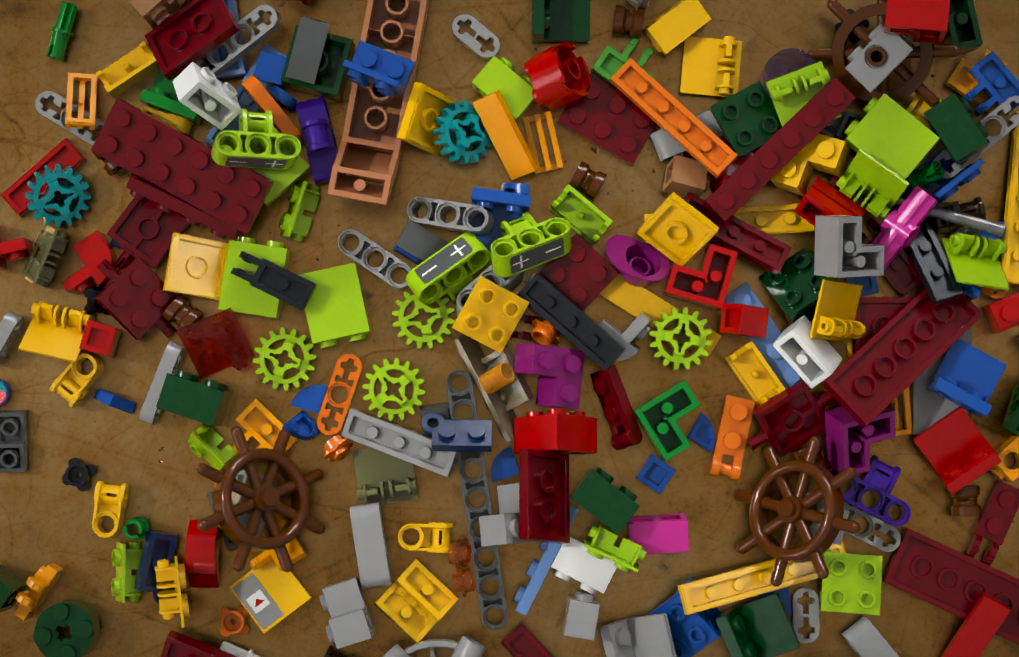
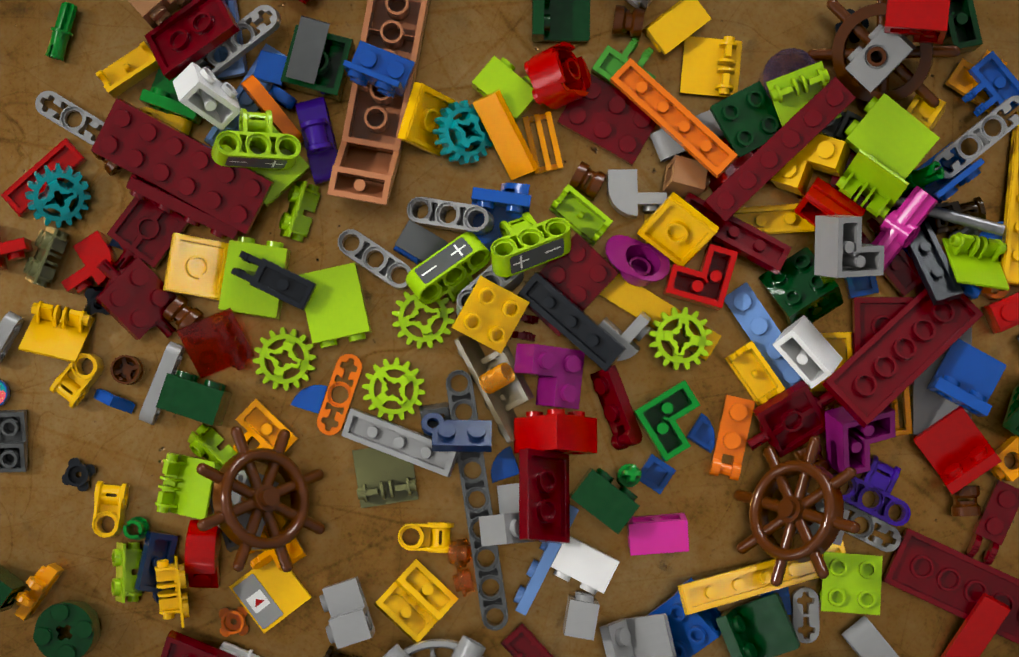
light orange tile [65,73,98,130] -> none
red brick [79,320,122,358] -> none
blue tile [282,410,322,440] -> none
orange plate [322,435,352,462] -> none
light grey beam [350,502,392,590] -> none
light grey beam [452,14,500,61] -> none
orange plate [531,319,561,346] -> none
lime hinge [584,525,647,573] -> none
red brick [719,303,769,338] -> none
yellow hinge [809,279,866,342] -> none
dark green brick [924,93,989,166] -> none
none -> reddish brown wheel [110,355,145,385]
none -> lime hinge [155,452,217,520]
none -> light grey brick [607,169,667,219]
none -> green axle [616,464,642,487]

